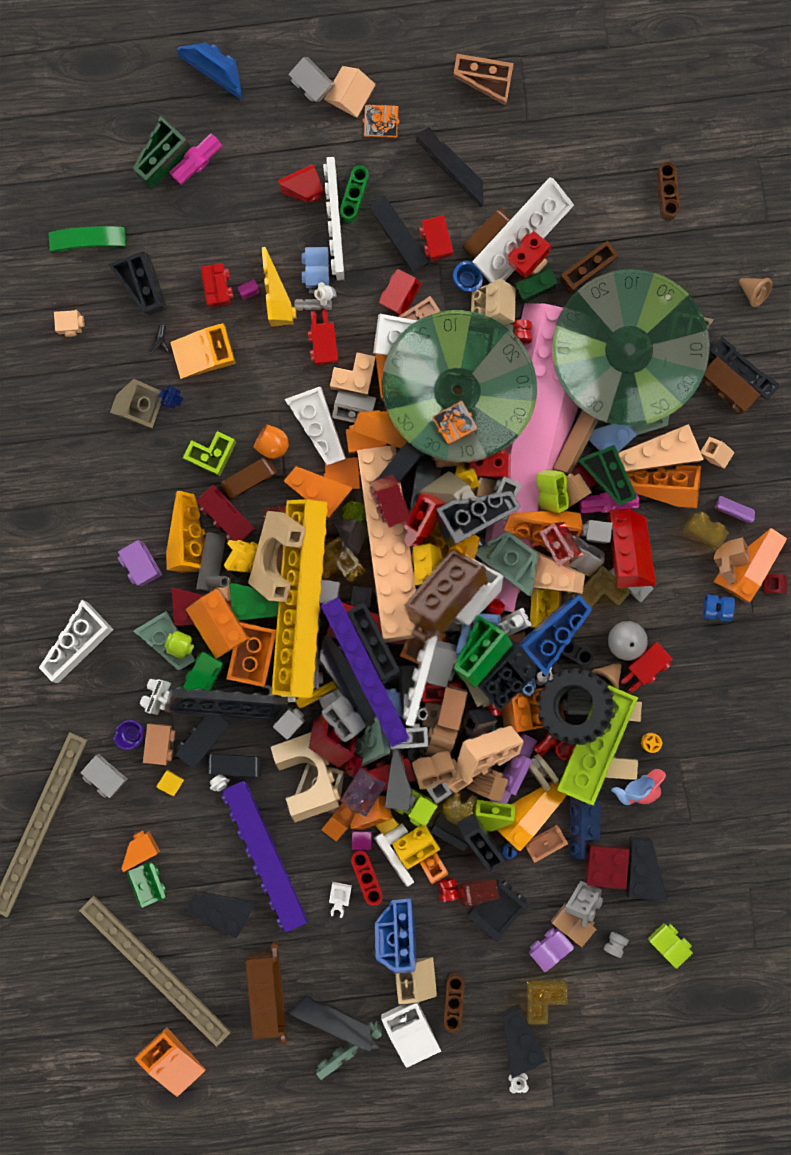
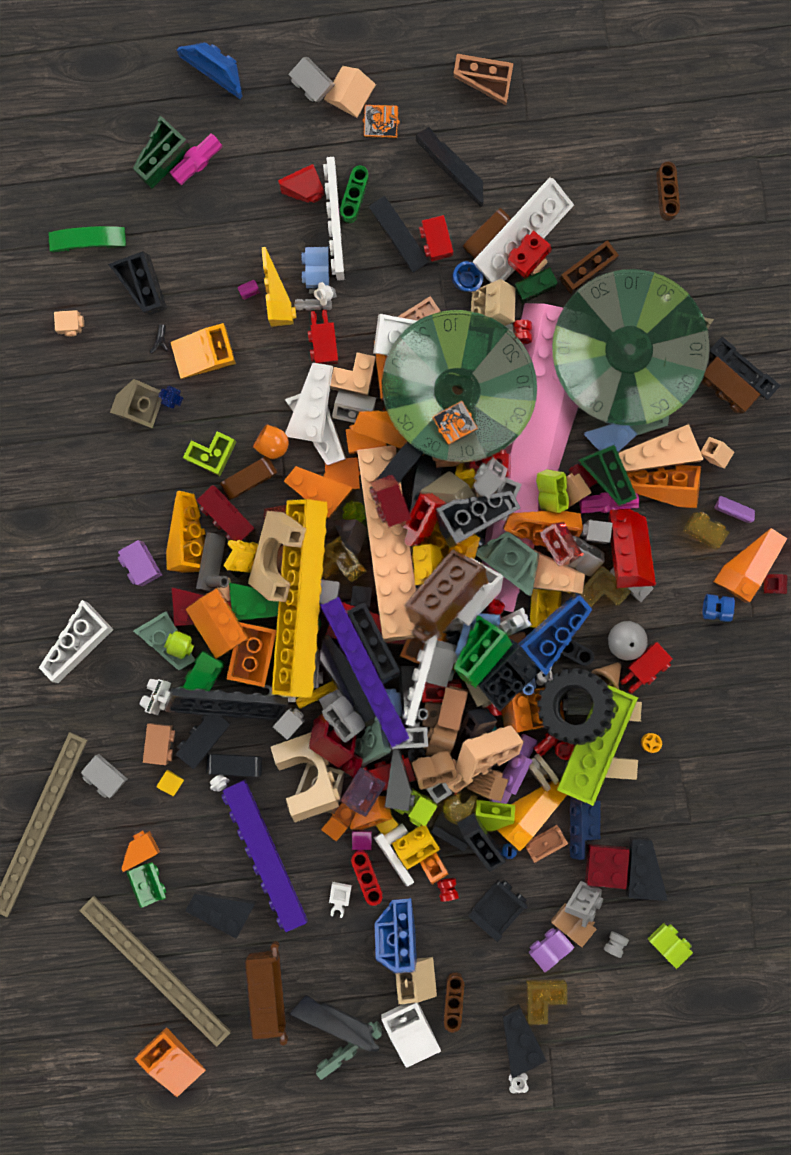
dark purple hair [114,720,144,750] -> none
red brick [201,263,233,308] -> none
brick [379,269,422,315] -> none
clear red brick [457,879,500,906] -> none
medium nougat tile [553,371,622,475] -> none
light blue hair [611,769,666,805] -> none
medium nougat brick [714,537,750,584] -> none
medium nougat hat [739,278,772,307] -> none
none -> white wing [285,363,333,442]
none -> light grey brick [474,457,508,498]

